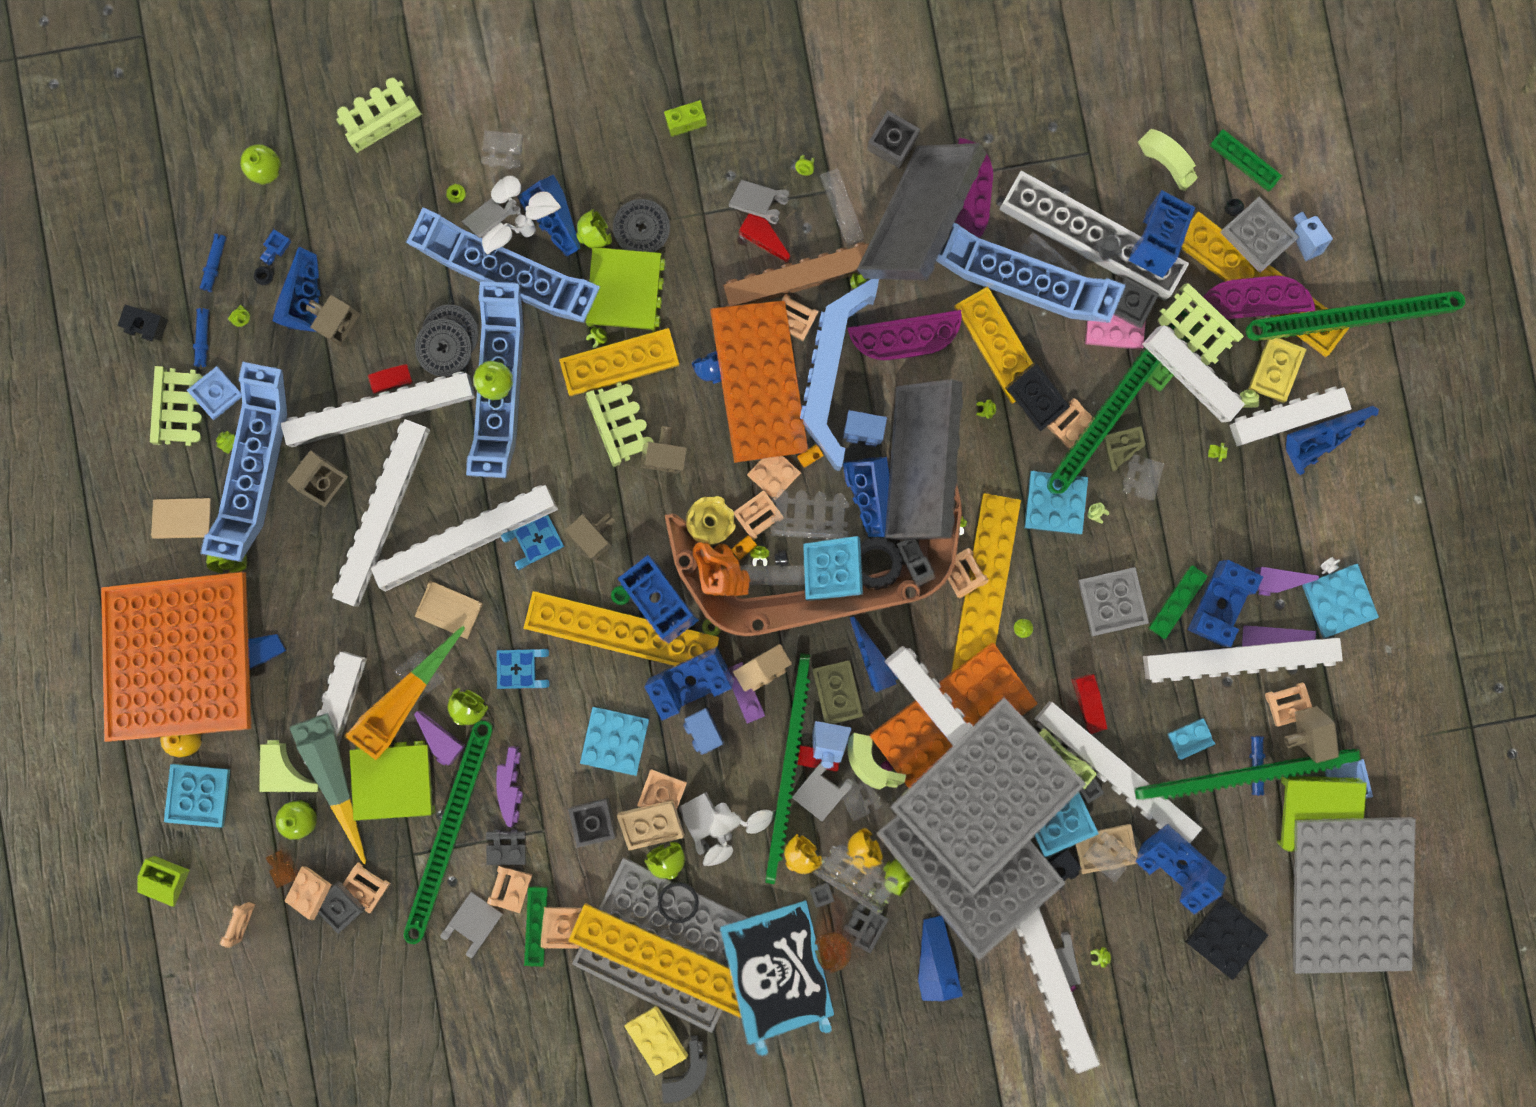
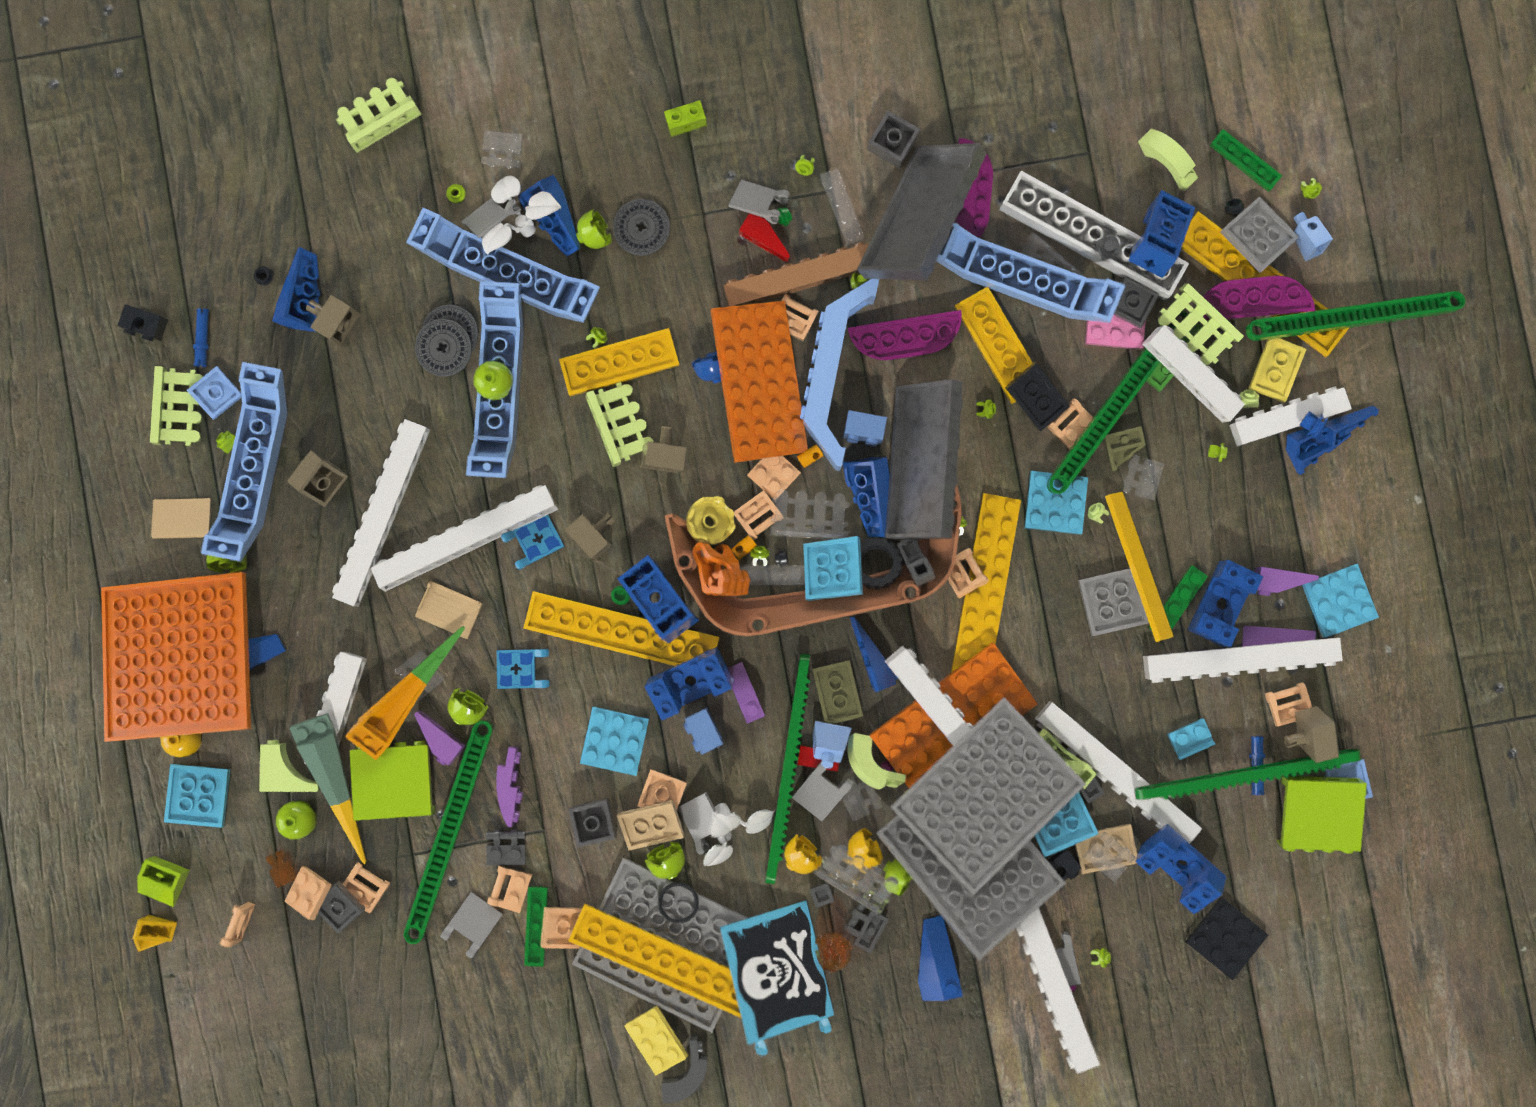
blue pin [199,234,227,292] -> none
lime plate [227,305,250,327] -> none
lime cylinder [240,144,281,184] -> none
blue plate [260,229,292,266] -> none
white brick [281,372,476,447] -> none
red slope [368,364,412,394] -> none
lime panel [586,247,665,332] -> none
lime plate [702,619,721,636] -> none
tan brick [733,644,792,692] -> none
lime plate [1014,619,1033,638] -> none
red slope [1071,674,1107,734] -> none
light grey plate [1293,817,1415,974] -> none
white plate [1320,557,1340,574] -> none
none -> yellow slope [133,914,177,952]
none -> green plate [777,207,792,226]
none -> yellow tile [1105,491,1174,642]
none -> blue piece [1299,411,1329,439]
none -> lime plate [1301,178,1322,199]

